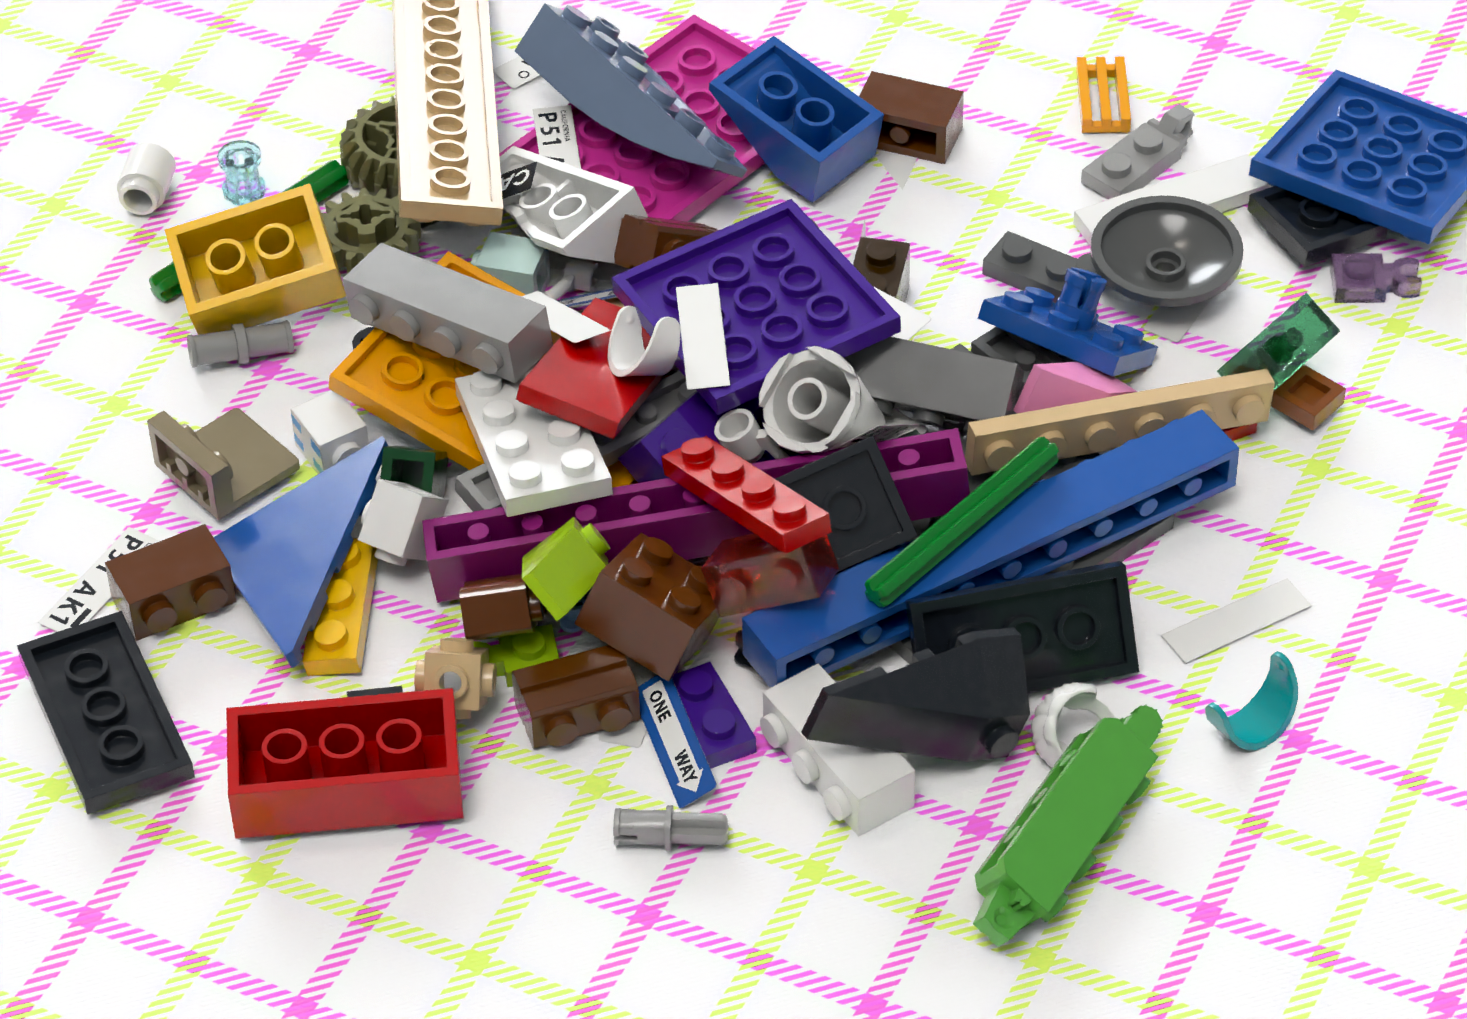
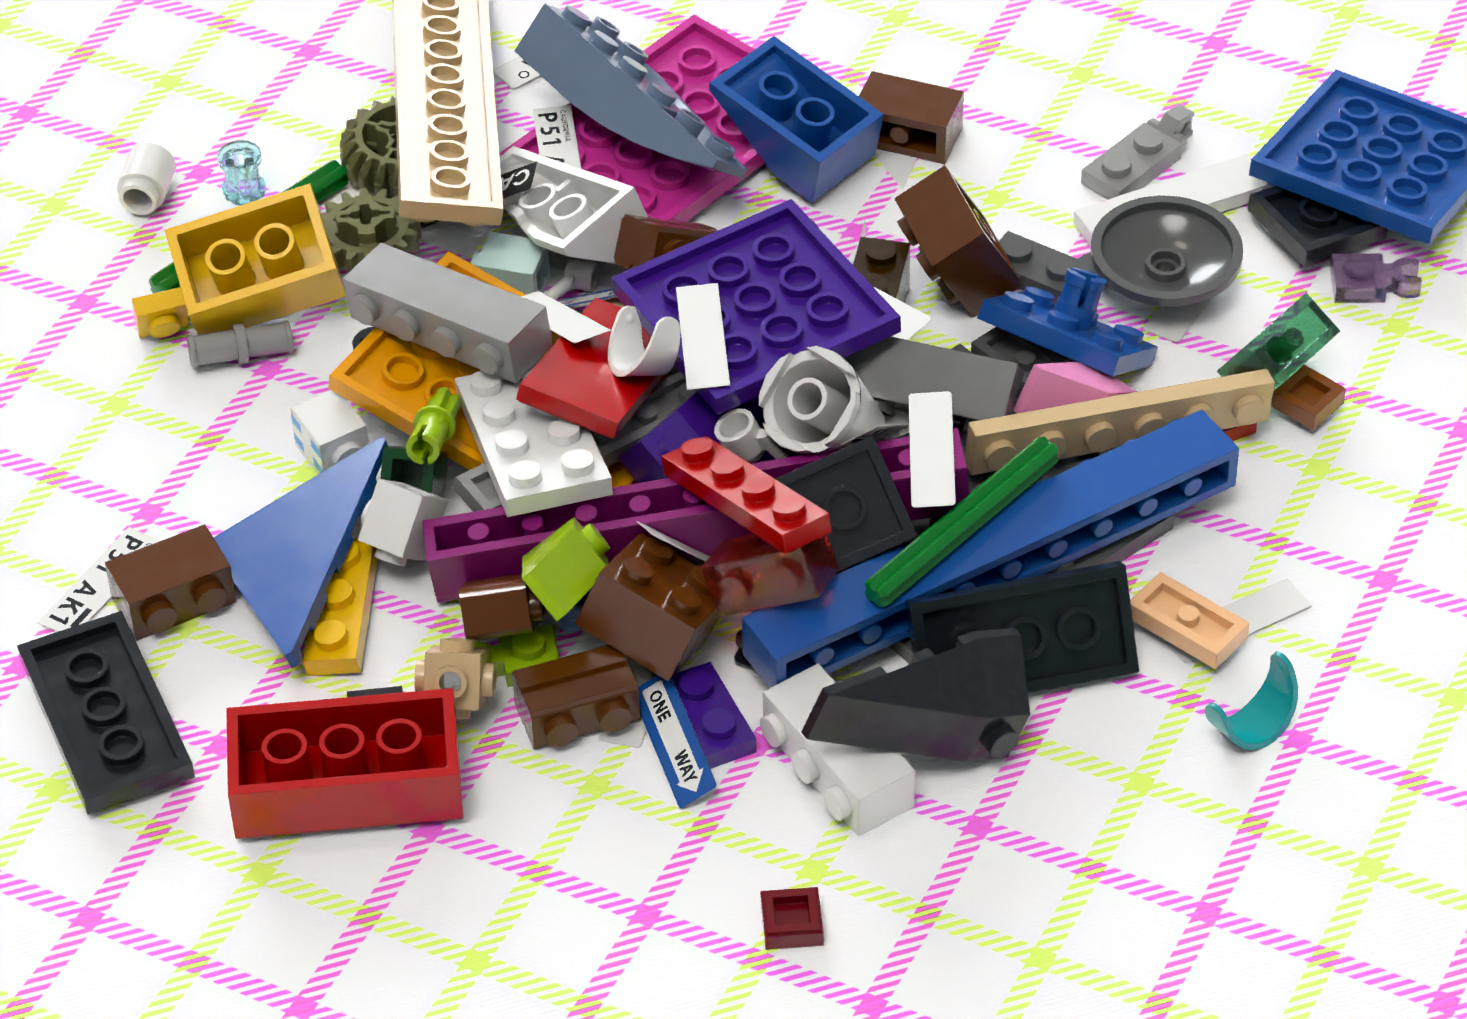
dark tan bracket [147,408,300,520] -> none
light grey axle [613,805,729,851] -> none
bright green hinge [973,704,1164,947] -> none
white piece [1031,682,1115,768] -> none
light orange tile [1076,56,1131,133] -> none
none -> yellow plate [132,287,189,338]
none -> lime axle [406,387,461,464]
none -> white sticker [636,521,768,592]
none -> dark red tile [760,887,824,950]
none -> reddish brown brick [894,165,1024,317]
none -> white sticker [909,391,956,508]
none -> light nougat plate [1130,572,1249,669]

